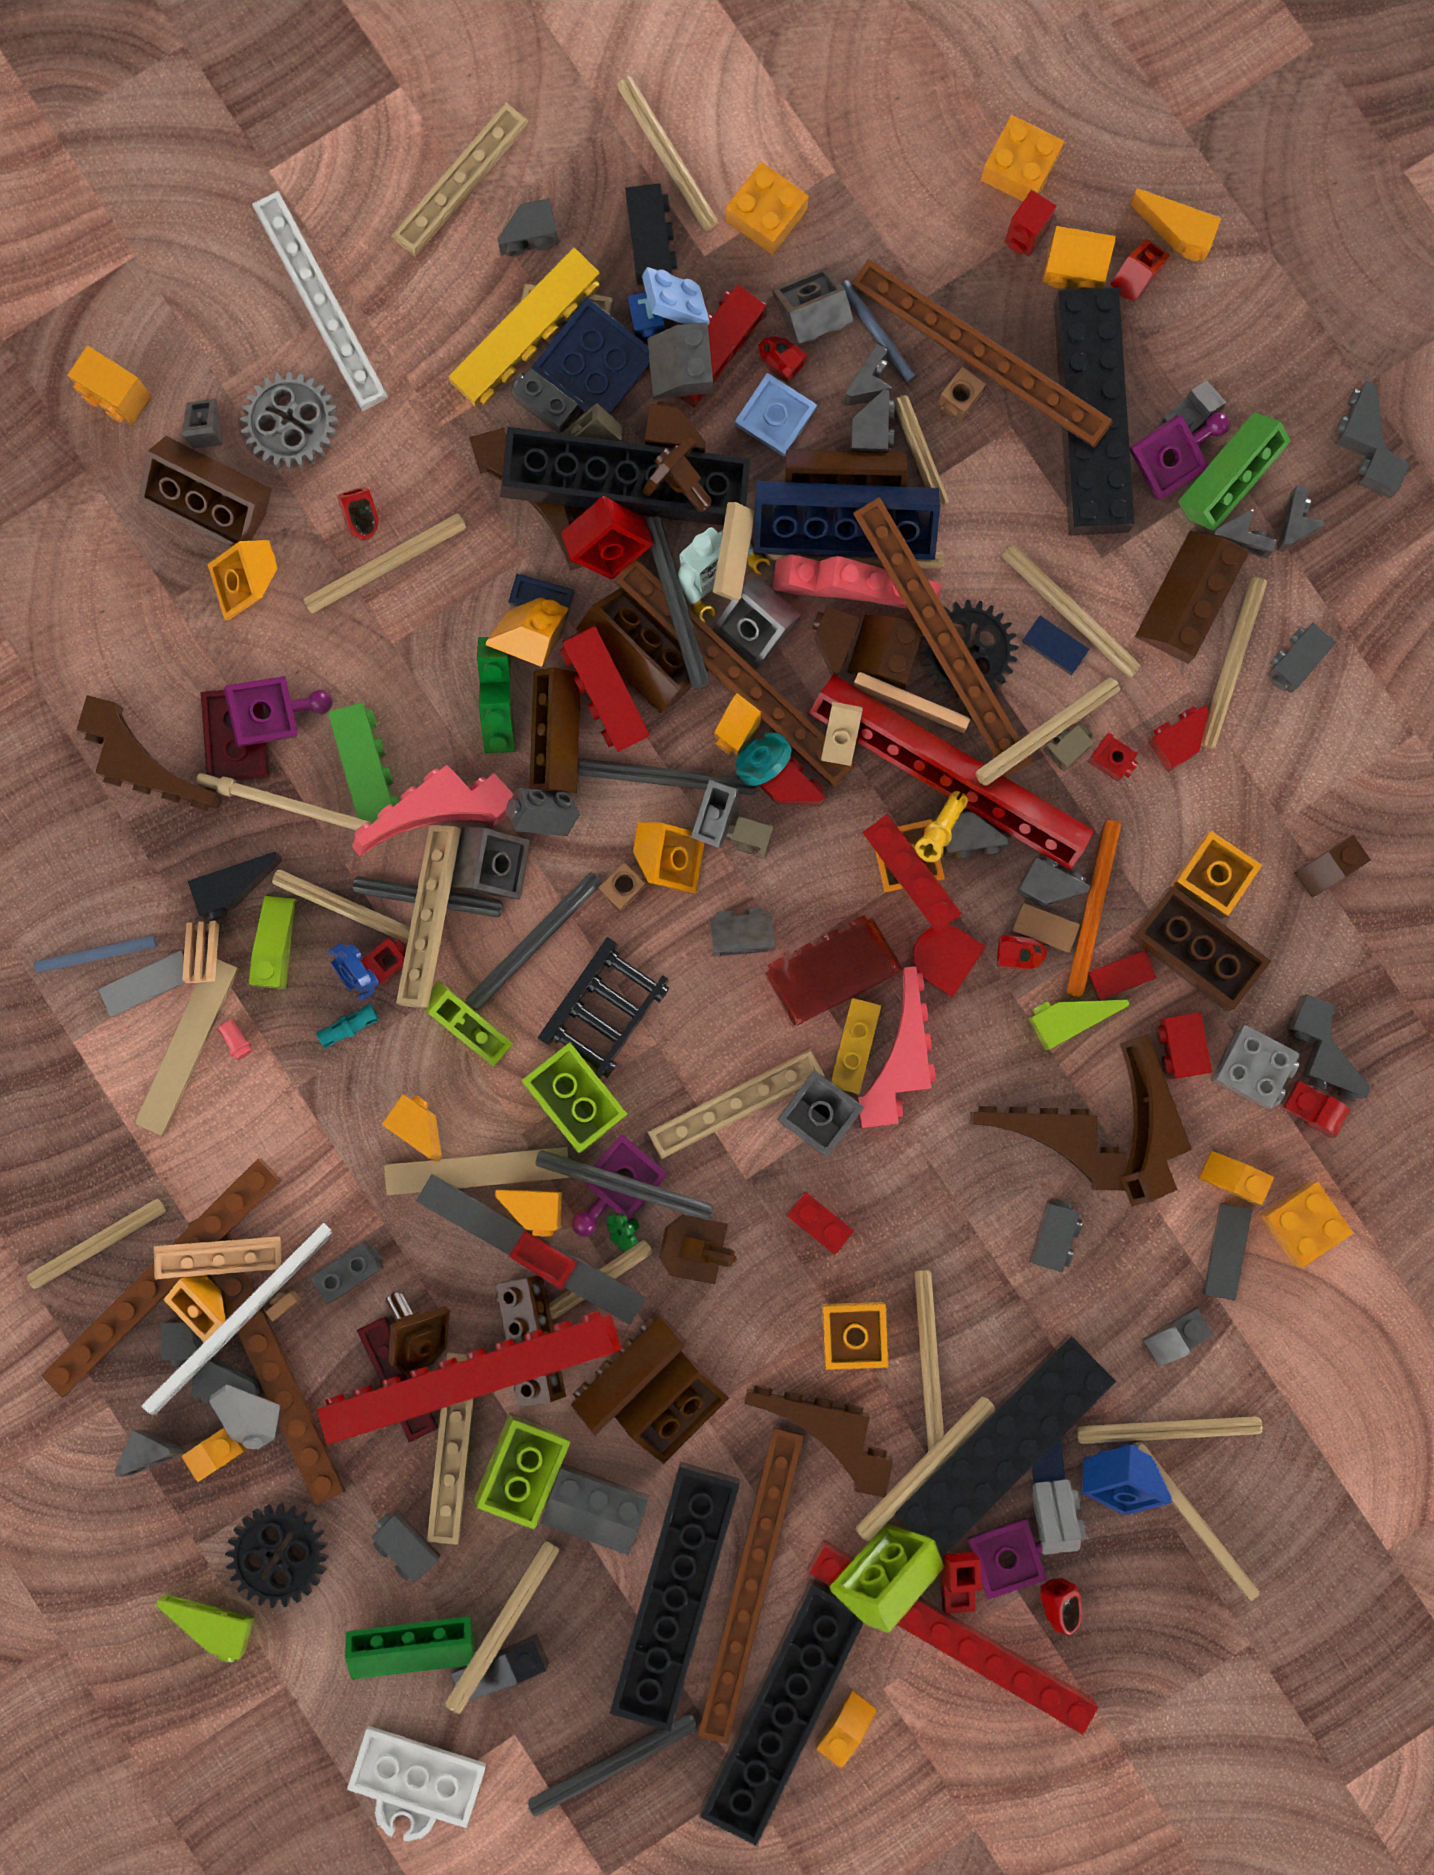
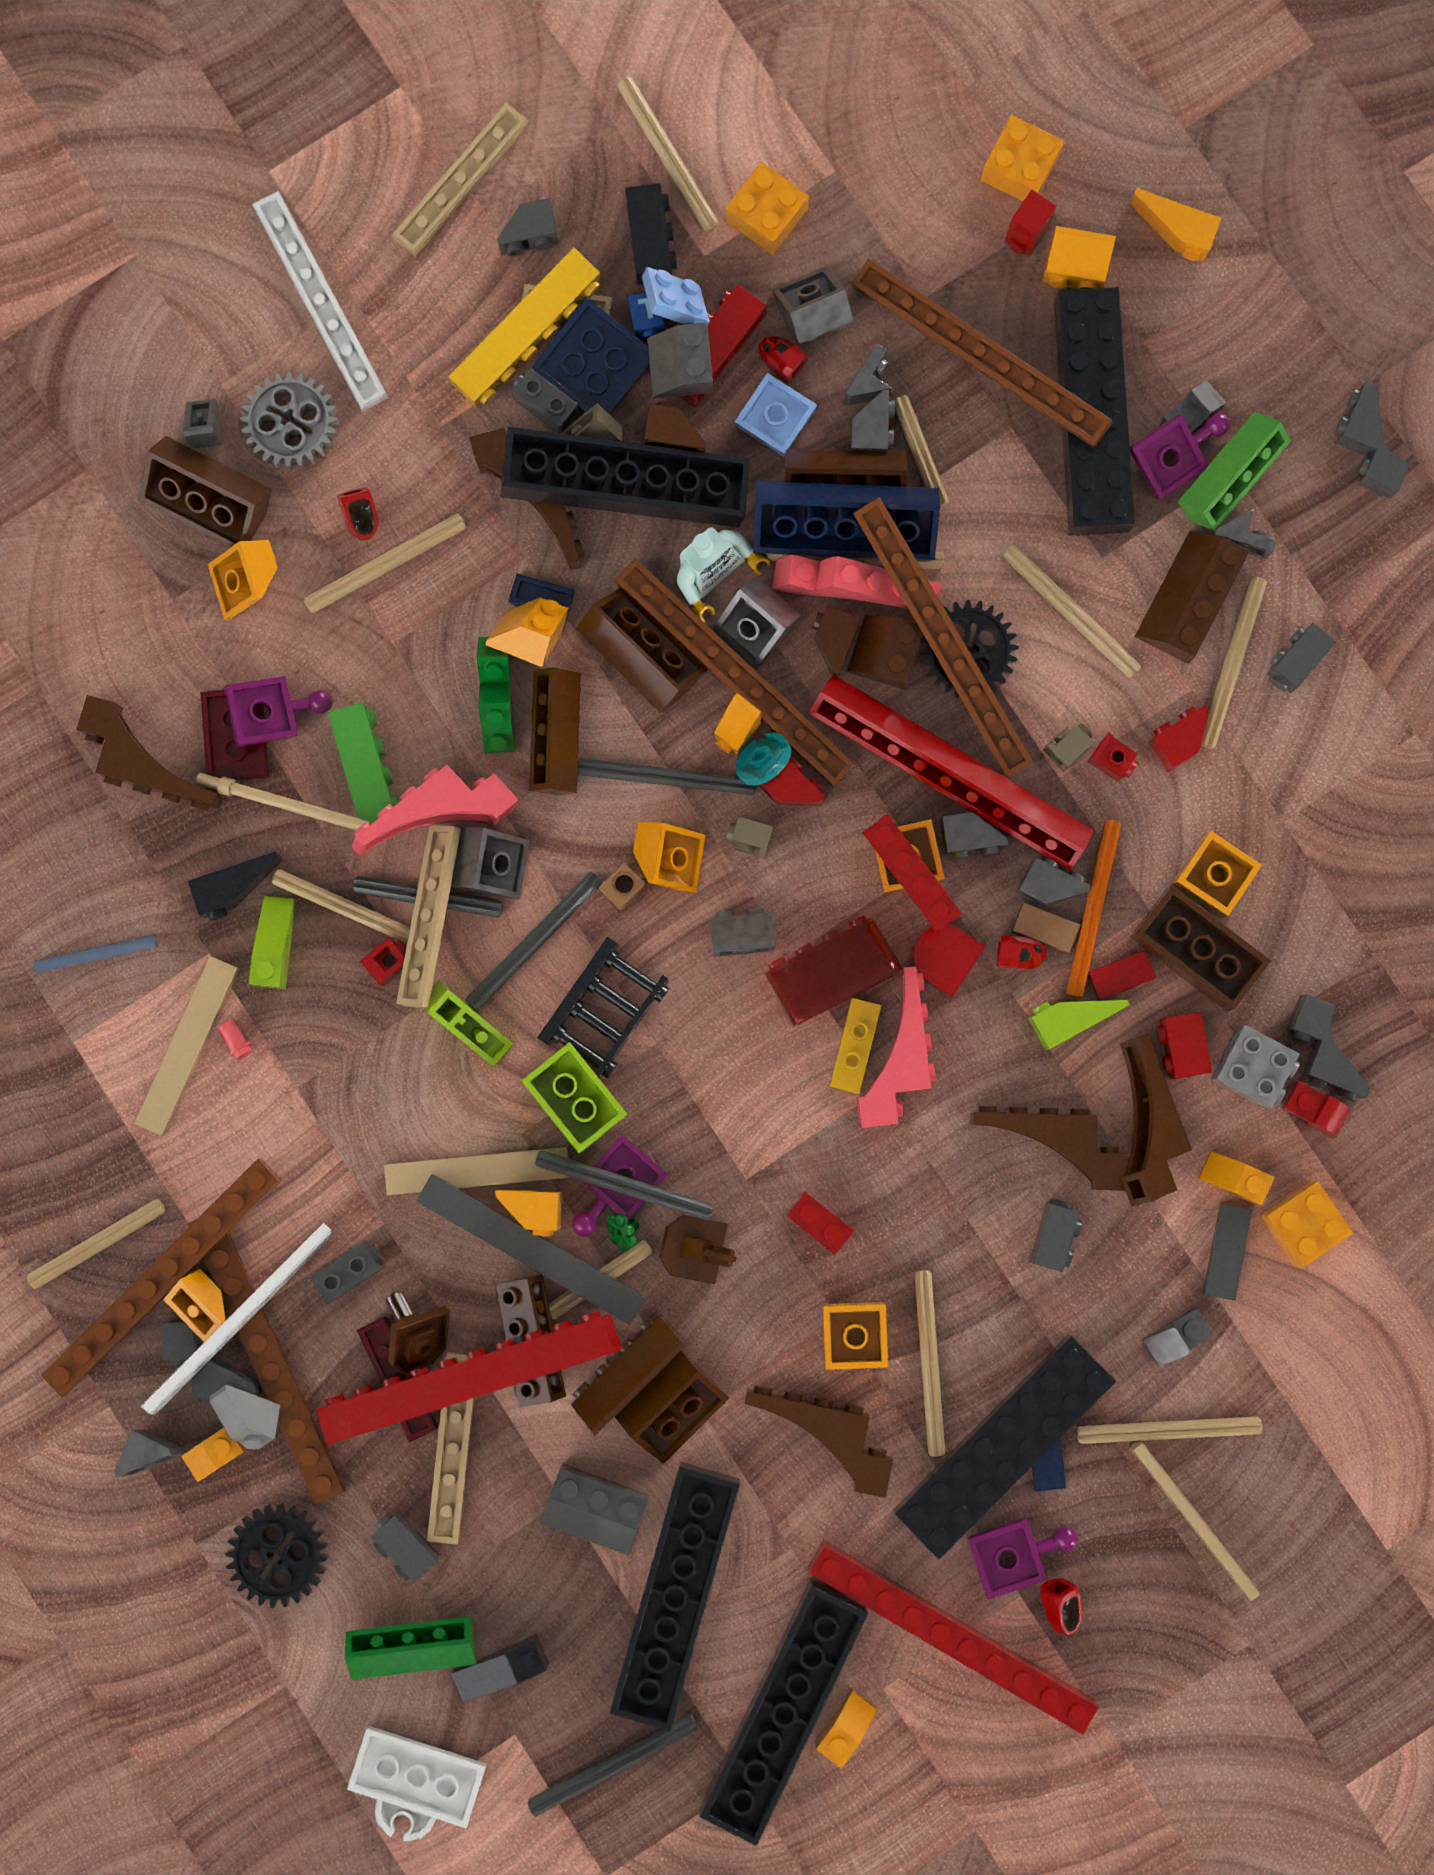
light orange brick [67,345,152,425] -> none
light grey tile [98,950,194,1017] -> none
light nougat tile [154,1236,281,1279] -> none
lime slope [156,1594,254,1662] -> none
light nougat tile [182,921,219,983] -> none
medium nougat plate [265,1290,302,1321] -> none
teal pin [316,1003,380,1049] -> none
blue plate [327,943,379,1001] -> none
light orange slope [382,1094,442,1162] -> none
tan axle [445,1541,560,1714] -> none
lime slope [474,1412,571,1530] -> none
dark grey brick [505,788,580,836] -> none
red tile [508,1230,578,1289] -> none
red brick [560,624,650,752] -> none
red brick [561,496,654,580] -> none
reddish brown piece [642,435,712,512] -> none
dark grey axle [646,516,710,689] -> none
tan tile [648,1049,825,1159] -> none
flat silver slope [691,780,739,848] -> none
dark orange plate [698,1427,804,1744] -> none
tan tile [713,502,755,600] -> none
flat silver slope [777,1070,864,1157] -> none
tan plate [821,702,863,766] -> none
lime slope [829,1523,944,1633] -> none
sand blue bar [841,280,916,383] -> none
light nougat tile [853,672,971,734] -> none
tan axle [856,1396,995,1541] -> none
yellow pin [915,791,968,862] -> none
medium nougat brick [938,366,986,421] -> none
red brick [938,1551,982,1615] -> none
tan axle [975,678,1120,786] -> none
dark blue tile [1022,615,1090,675] -> none
light grey brick [1032,1480,1086,1555] -> none
blue slope [1082,1444,1172,1515] -> none
red slope [1110,239,1171,302] -> none
flat silver slope [1277,485,1325,552] -> none
reddish brown slope [1295,835,1371,898] -> none

